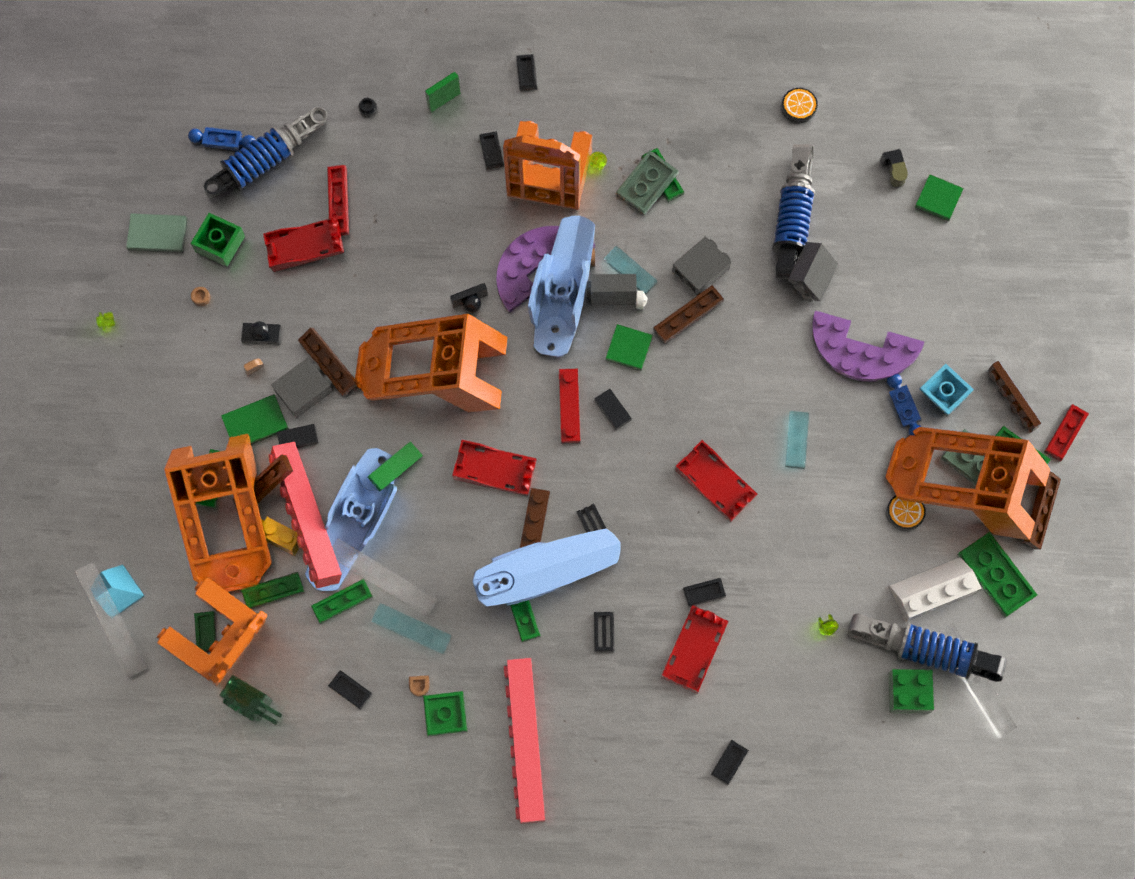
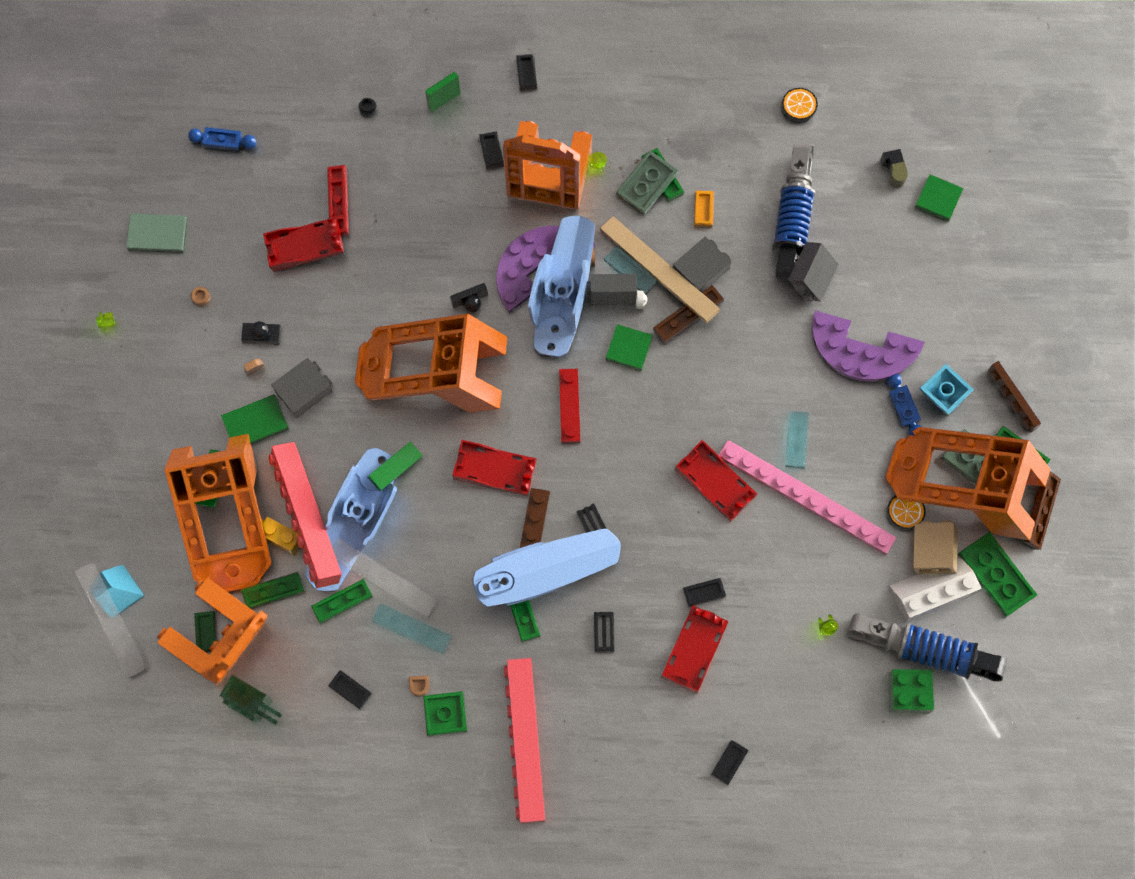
green brick [191,213,245,267] -> none
piece [204,107,327,198] -> none
reddish brown plate [232,454,293,513] -> none
black tile [277,424,319,448] -> none
reddish brown plate [298,327,358,396] -> none
black tile [594,389,632,430] -> none
red tile [1044,404,1089,462] -> none
none -> tan tile [600,216,720,323]
none -> light orange tile [694,190,714,228]
none -> bright pink plate [719,440,897,555]
none -> tan brick [913,520,958,574]

